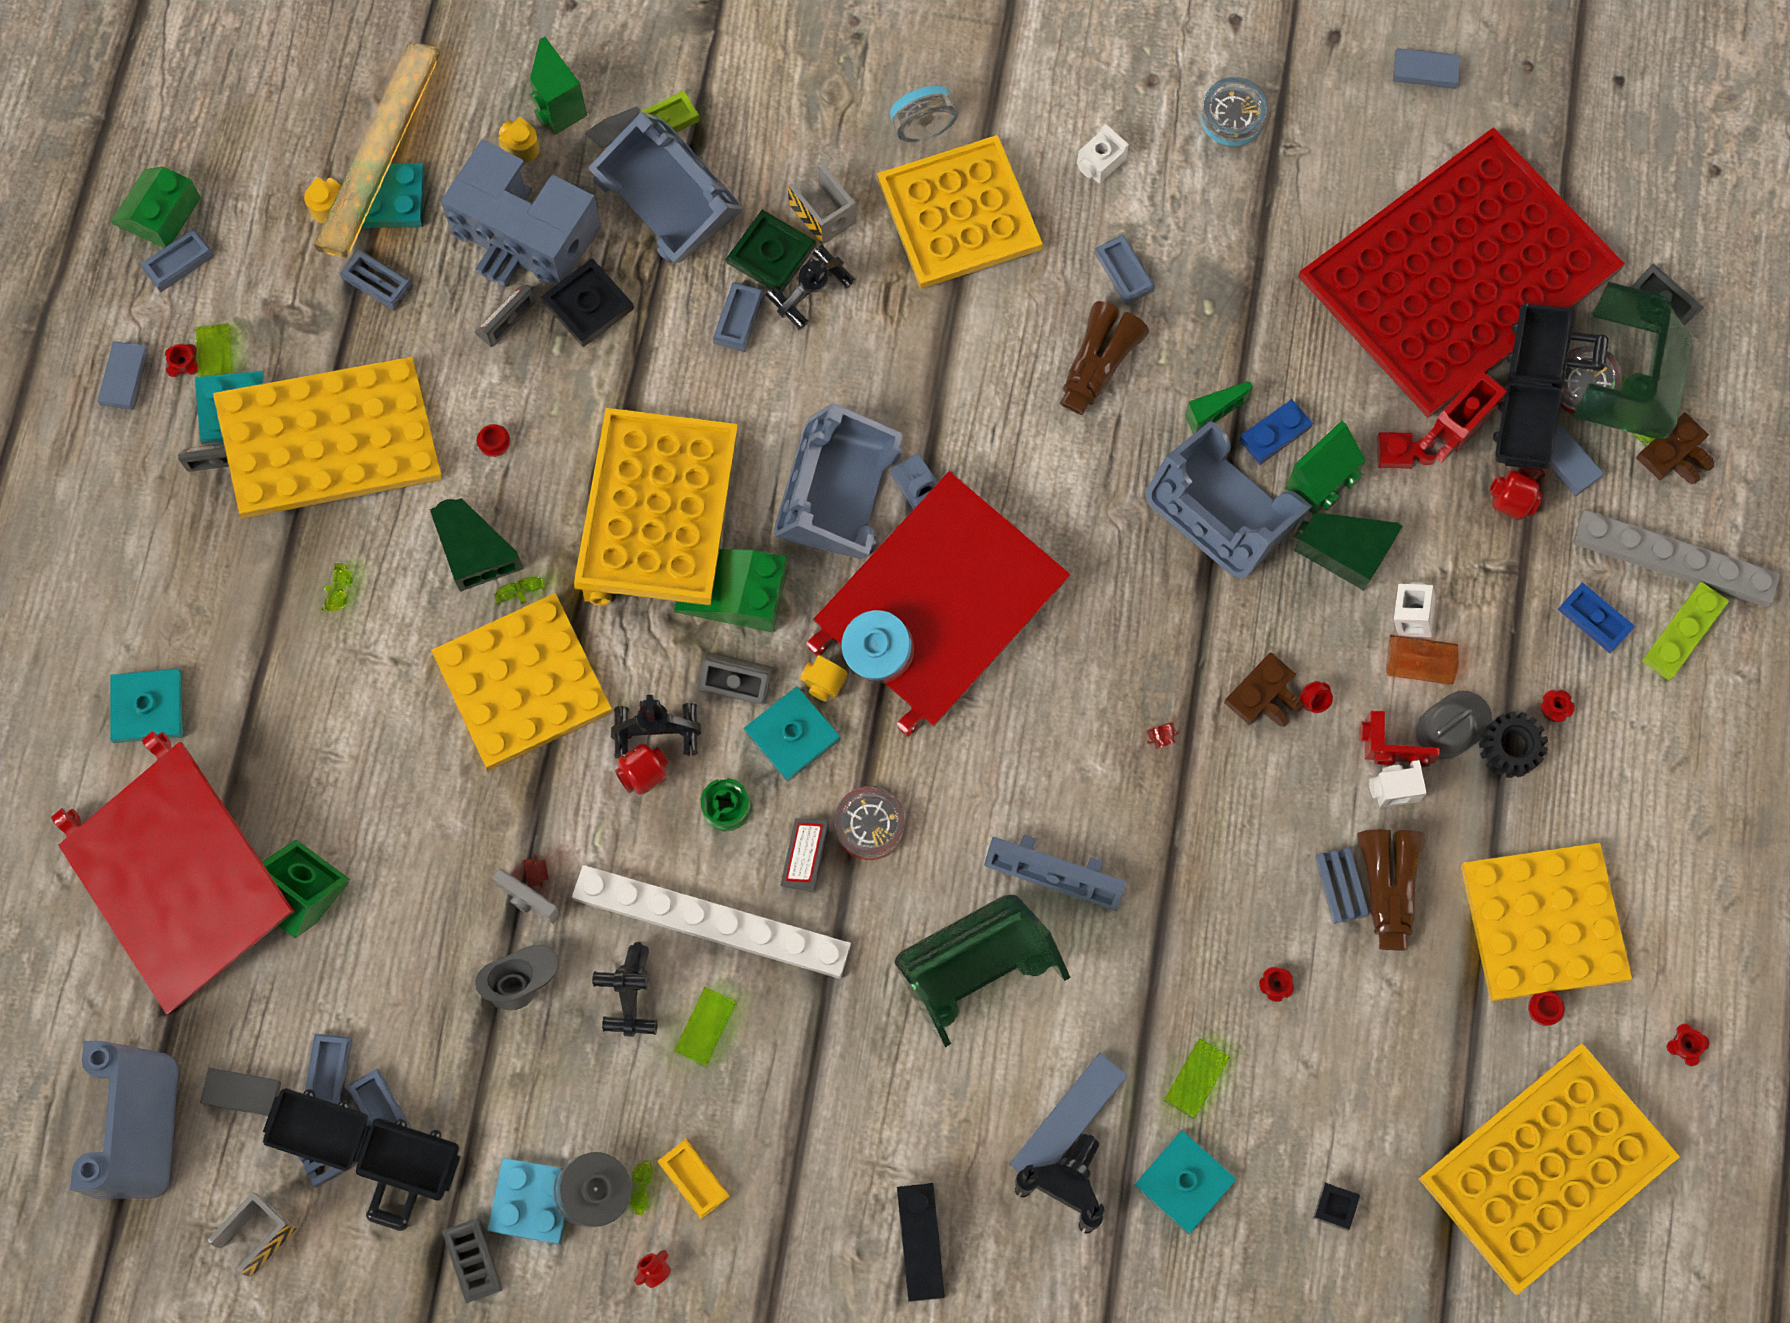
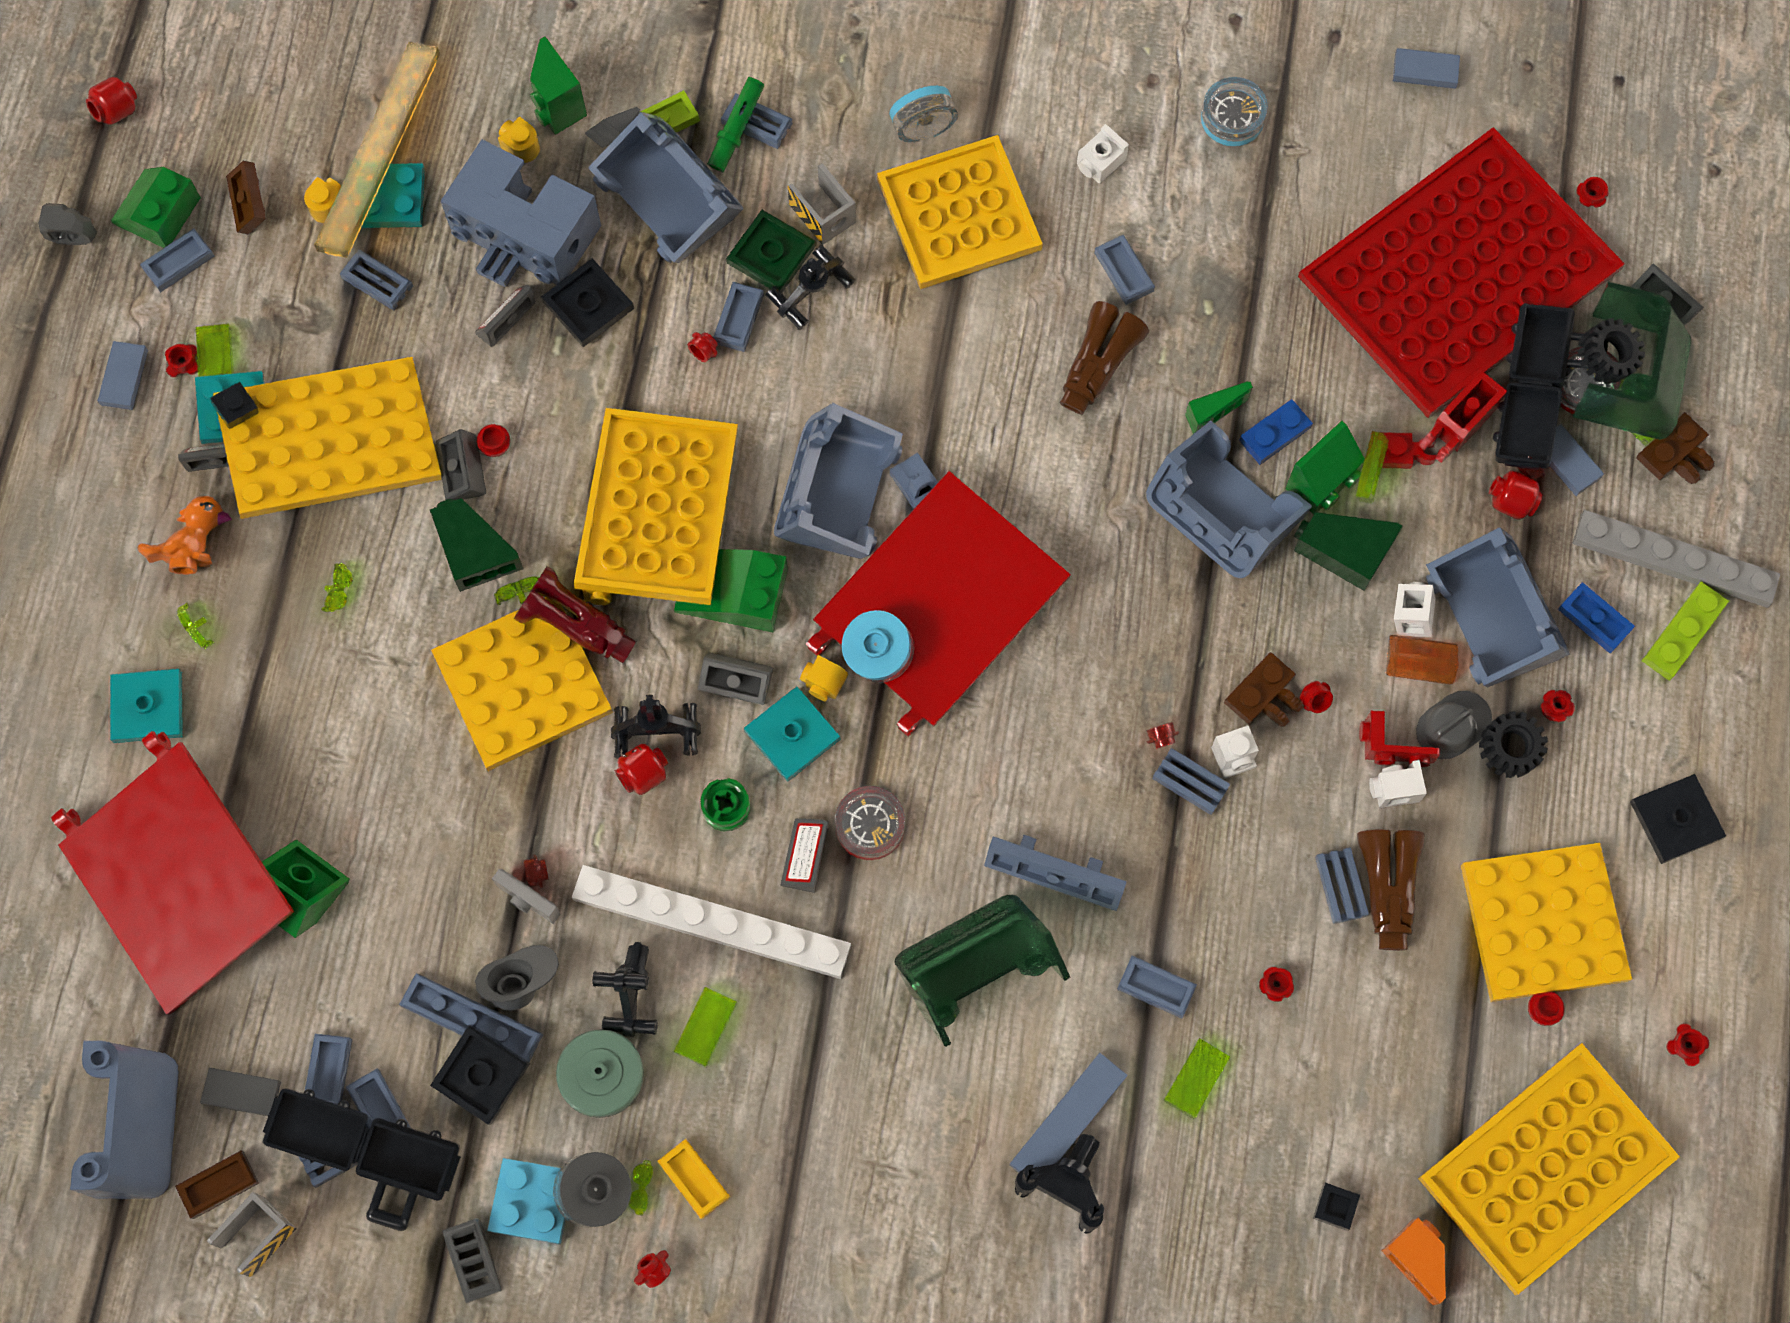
black slope [897,1183,945,1302] -> none
teal plate [1134,1130,1237,1235] -> none
none -> dark grey rock [38,203,97,245]
none -> red head [86,77,137,125]
none -> orange animal [137,496,232,575]
none -> reddish brown tile [175,1150,259,1219]
none -> clear neon green piece [177,603,214,649]
none -> black plate [210,382,259,429]
none -> reddish brown plate [226,160,266,235]
none -> sand blue tile [399,973,543,1062]
none -> black plate [430,1024,531,1125]
none -> dark grey slope [436,429,486,500]
none -> dark red piece [513,566,637,664]
none -> sand green wheel [556,1030,644,1118]
none -> red plate [687,332,718,363]
none -> green pin [707,77,765,173]
none -> sand blue tile [721,93,793,149]
none -> sand blue tile [1117,956,1197,1019]
none -> sand blue tile [1152,748,1230,815]
none -> white brick [1211,726,1259,779]
none -> clear neon green tile [1356,431,1389,504]
none -> orange slope [1381,1217,1446,1306]
none -> sand blue windscreen [1426,527,1570,688]
none -> red plate [1576,177,1609,208]
none -> black tyre [1577,318,1645,384]
none -> black plate [1630,774,1727,864]

